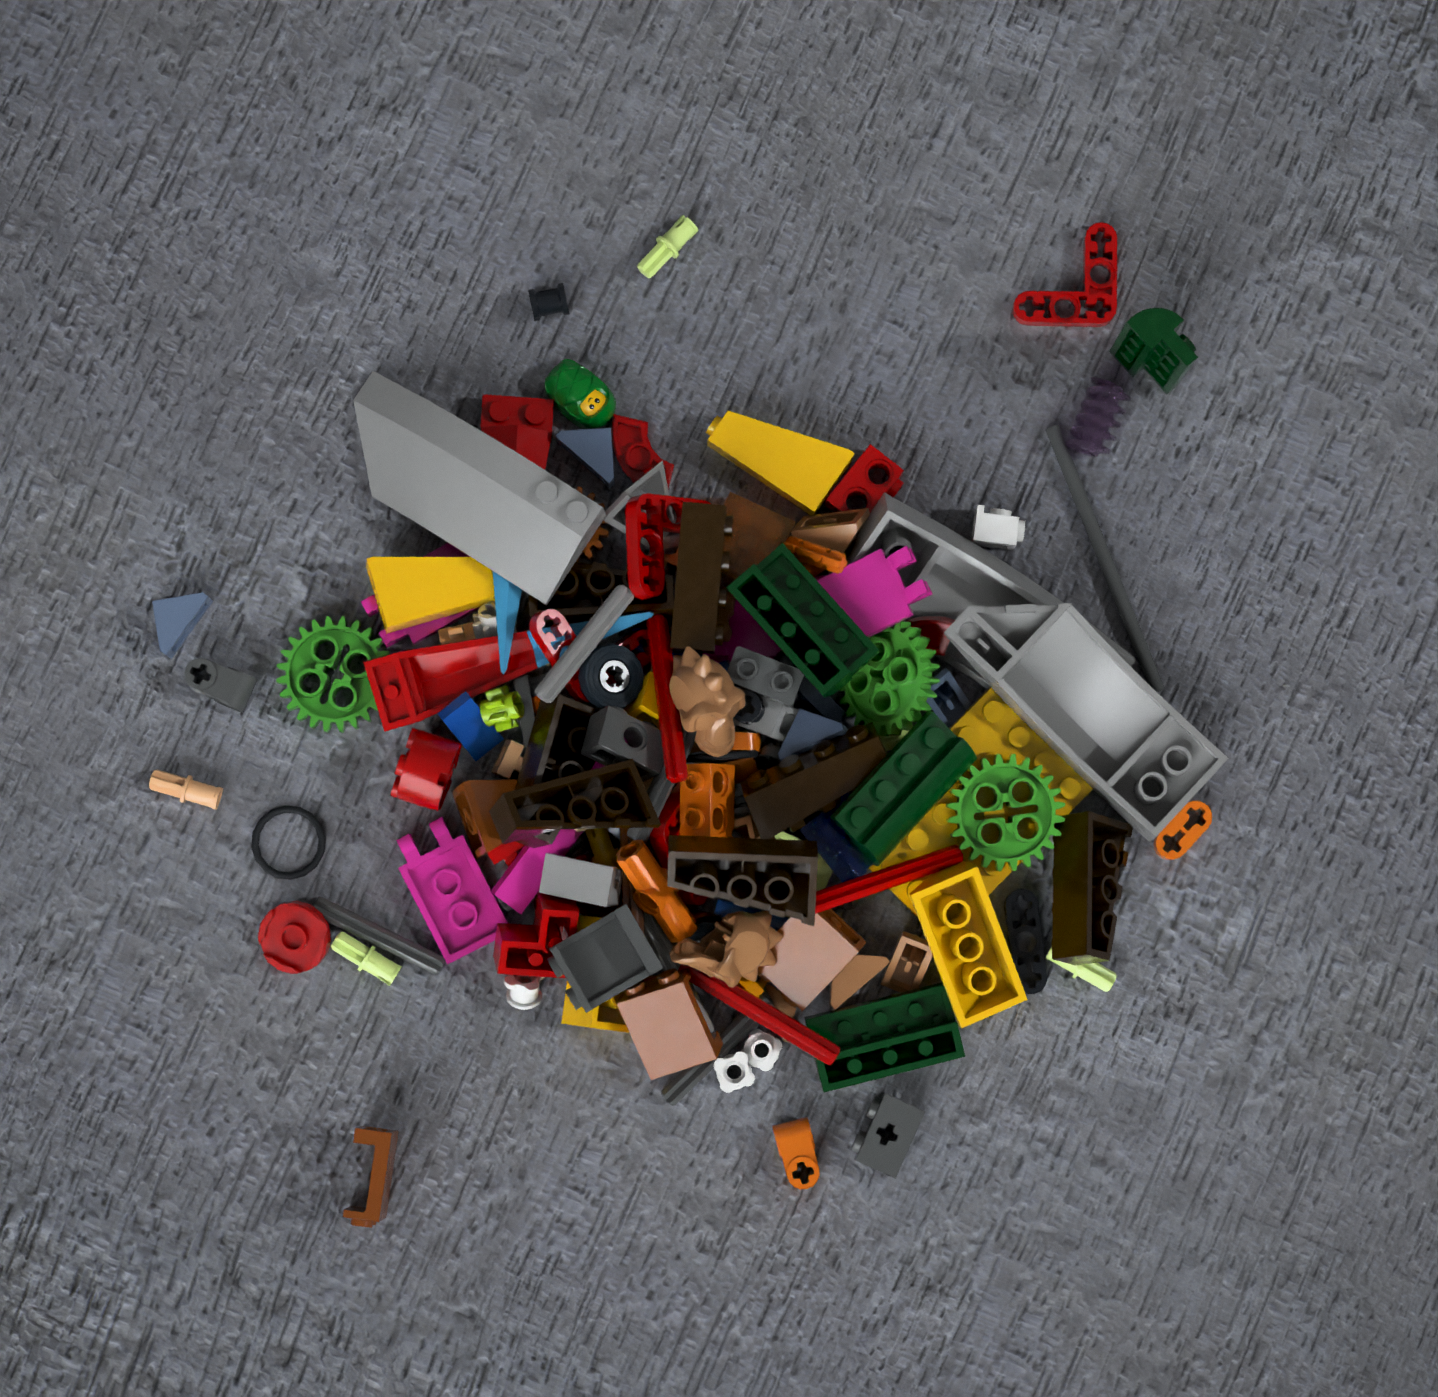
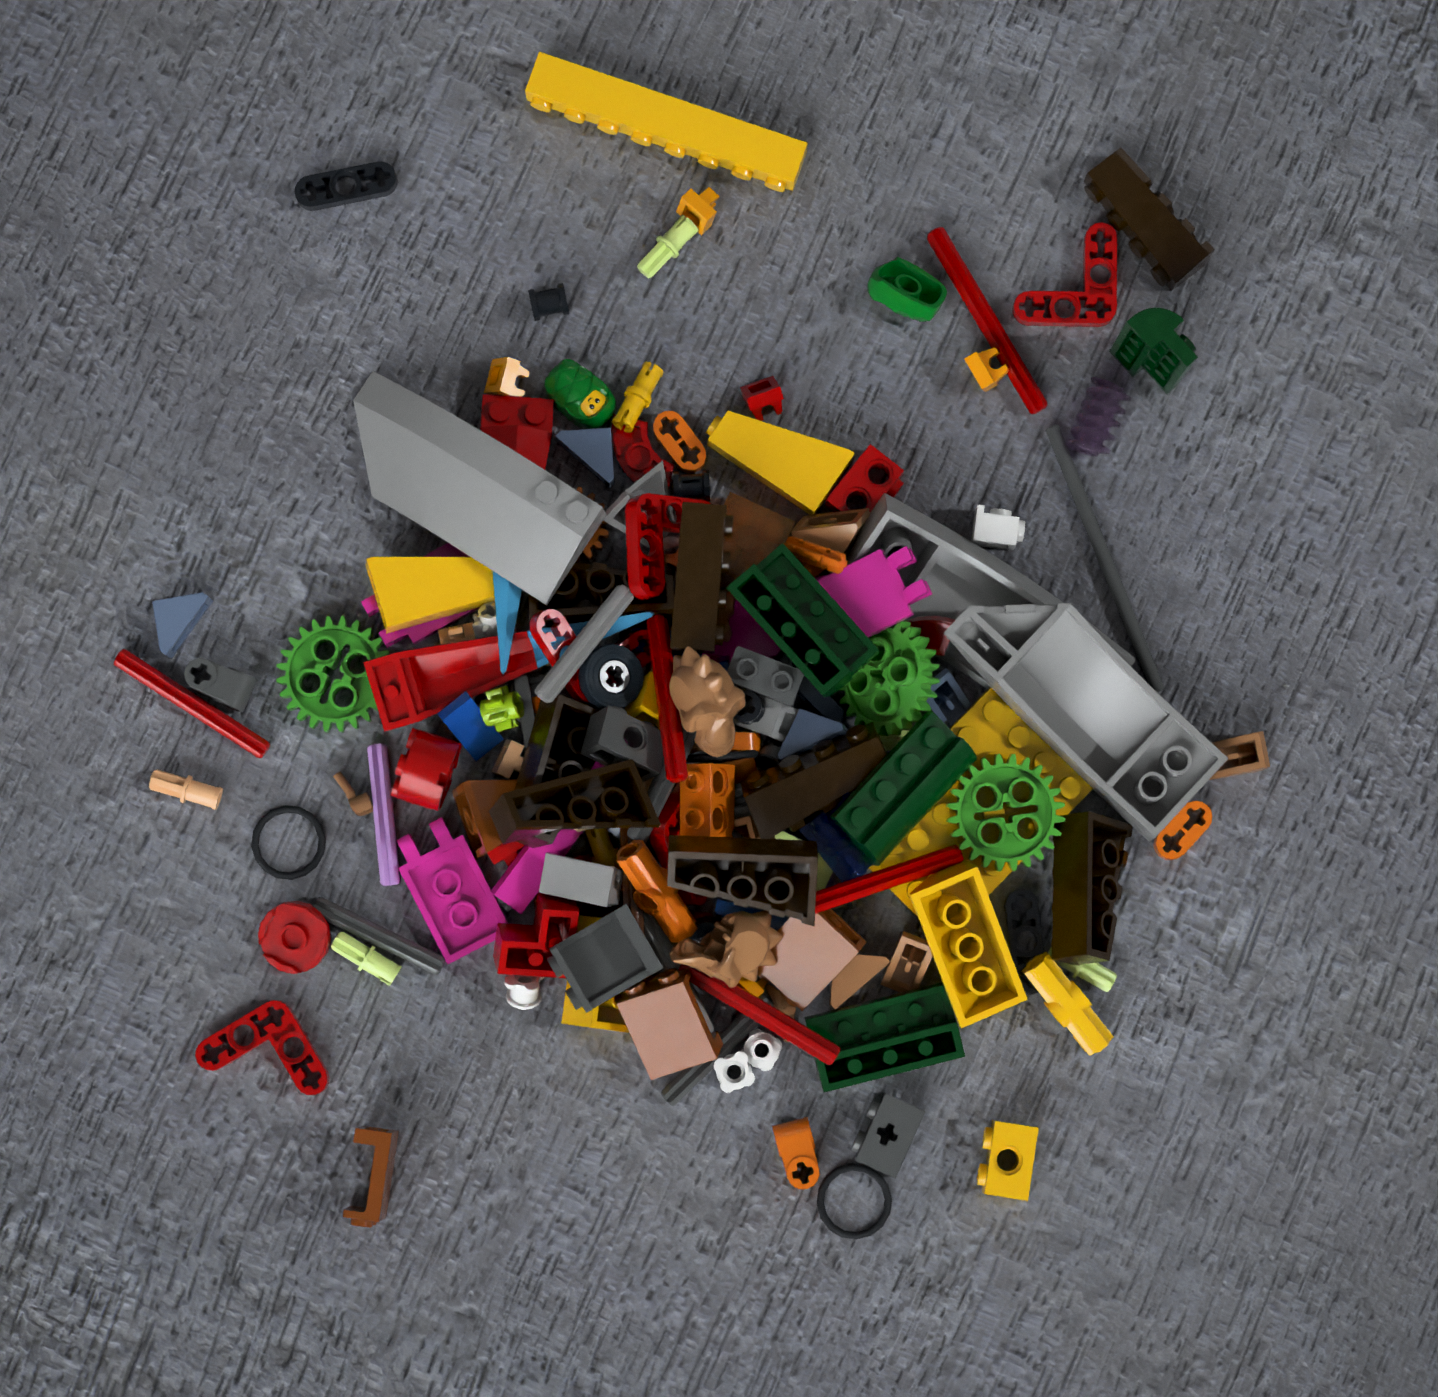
none -> red axle [114,649,270,758]
none -> red beam [195,1000,330,1095]
none -> black beam [295,161,398,211]
none -> medium nougat hand [333,772,373,816]
none -> lavender axle [367,743,400,886]
none -> light orange tile [484,357,529,397]
none -> yellow brick [525,51,808,192]
none -> yellow pin [612,361,664,433]
none -> orange beam [653,411,706,473]
none -> black bush [673,470,710,502]
none -> light orange tile [676,187,720,236]
none -> red tile [740,375,784,421]
none -> black piece [817,1163,892,1240]
none -> green piece [867,257,947,322]
none -> red axle [927,227,1047,415]
none -> light orange tile [964,348,1009,392]
none -> yellow brick [977,1120,1039,1201]
none -> yellow piece [1022,952,1114,1056]
none -> dark brown wedge [1084,148,1215,291]
none -> medium nougat slope [1209,731,1270,780]

